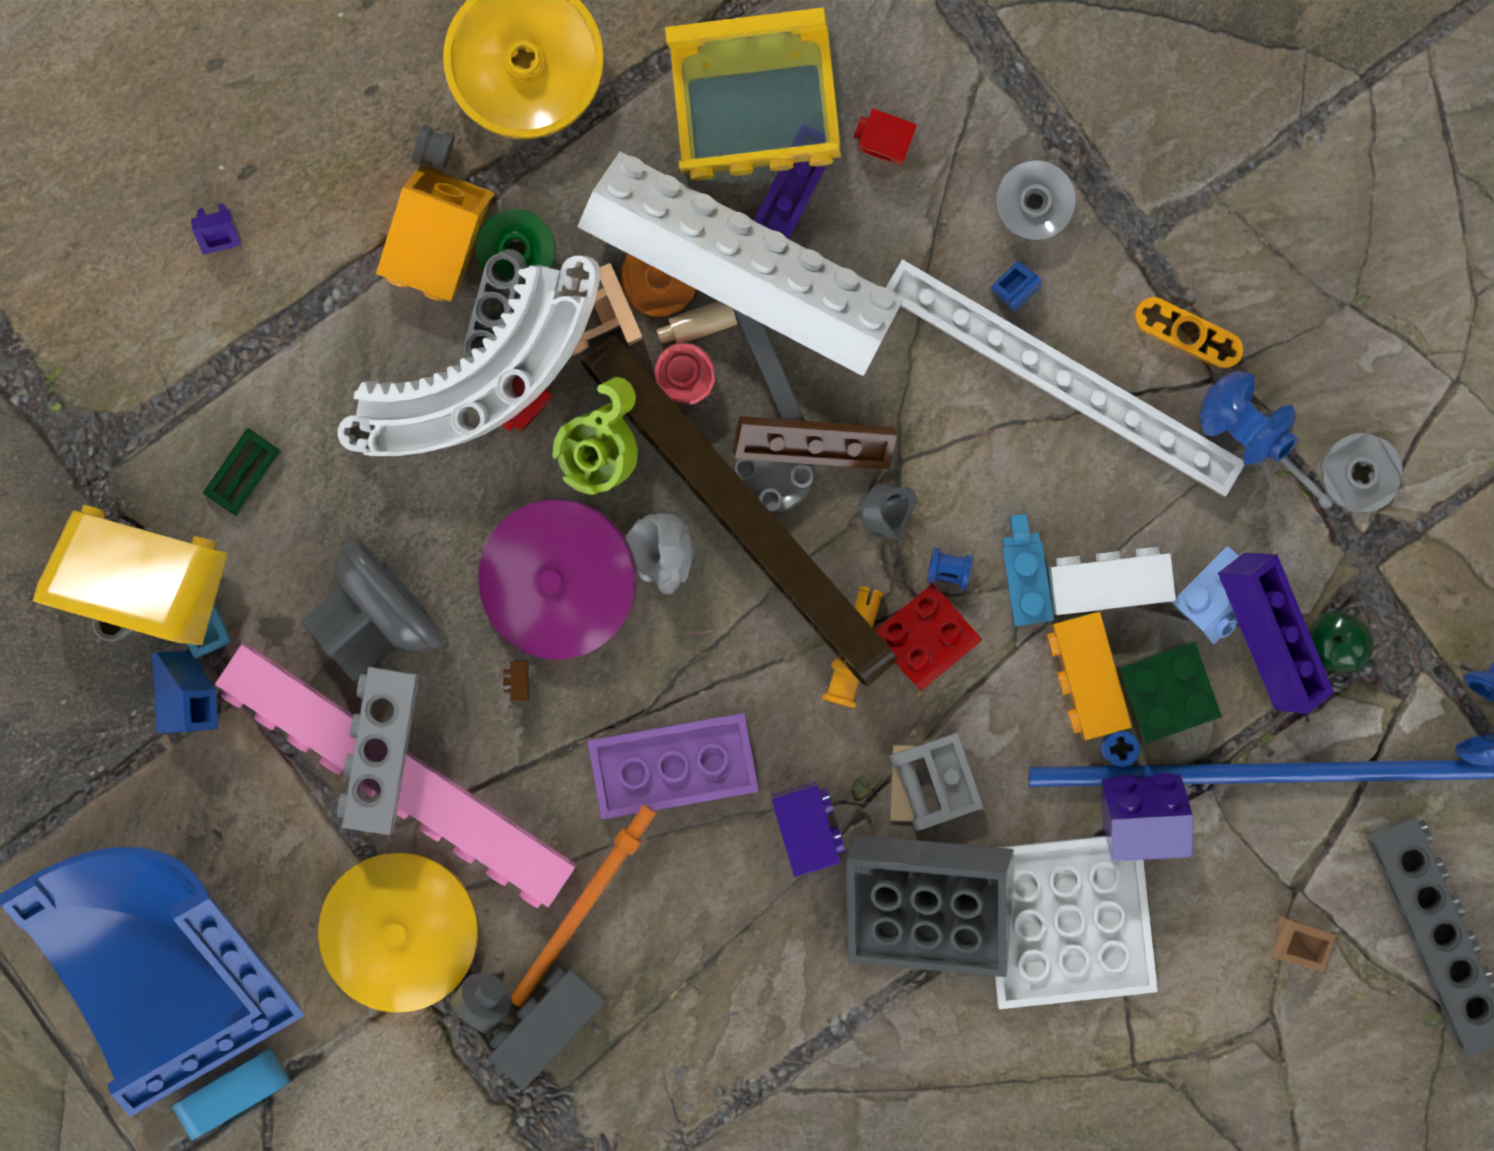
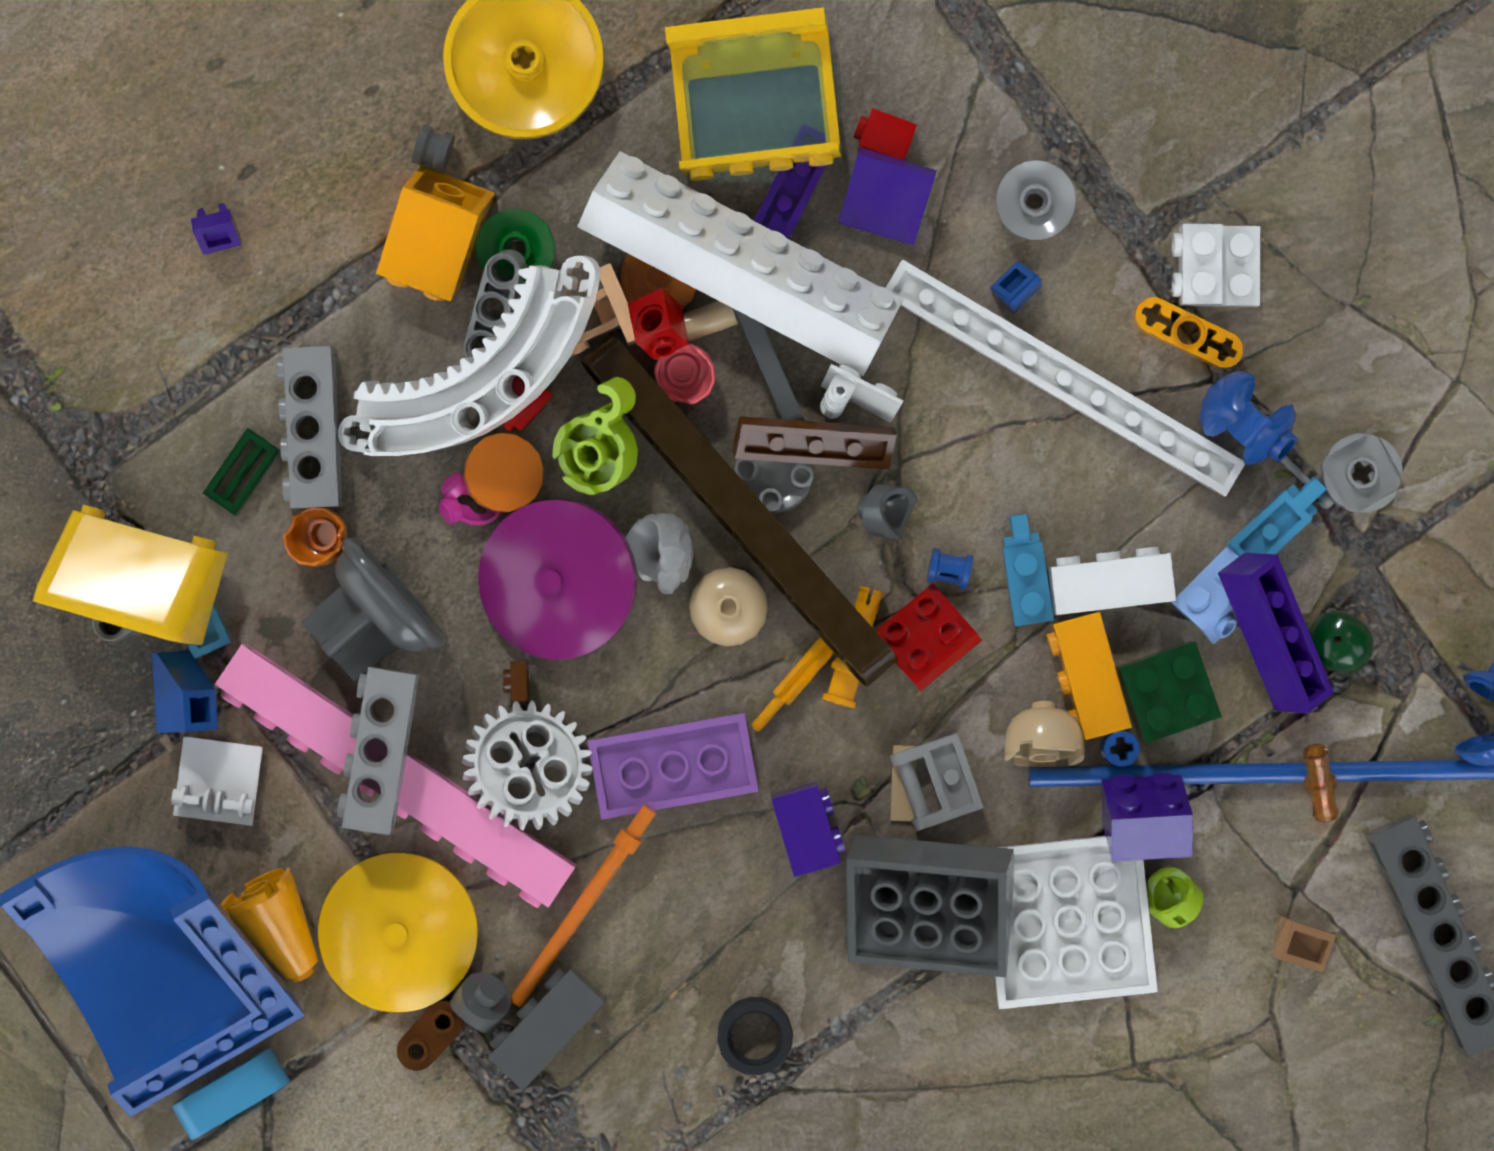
none -> white hinge [171,736,263,826]
none -> light orange cone [220,867,318,983]
none -> light grey brick [277,346,343,510]
none -> orange hair [283,507,348,567]
none -> reddish brown plate [397,999,465,1071]
none -> dark pink piece [439,472,502,525]
none -> white gear [462,700,593,831]
none -> orange tile [463,433,544,513]
none -> red brick [628,288,689,360]
none -> tan cylinder [689,567,769,647]
none -> black tyre [717,997,793,1076]
none -> light orange axle [751,637,834,732]
none -> white hinge [820,364,903,423]
none -> dark purple tile [838,148,937,245]
none -> tan cylinder [1004,701,1085,768]
none -> lime piece [1147,866,1204,928]
none -> white plate [1172,224,1260,307]
none -> dark azure hinge [1226,477,1327,556]
none -> clear orange pin [1302,744,1339,822]

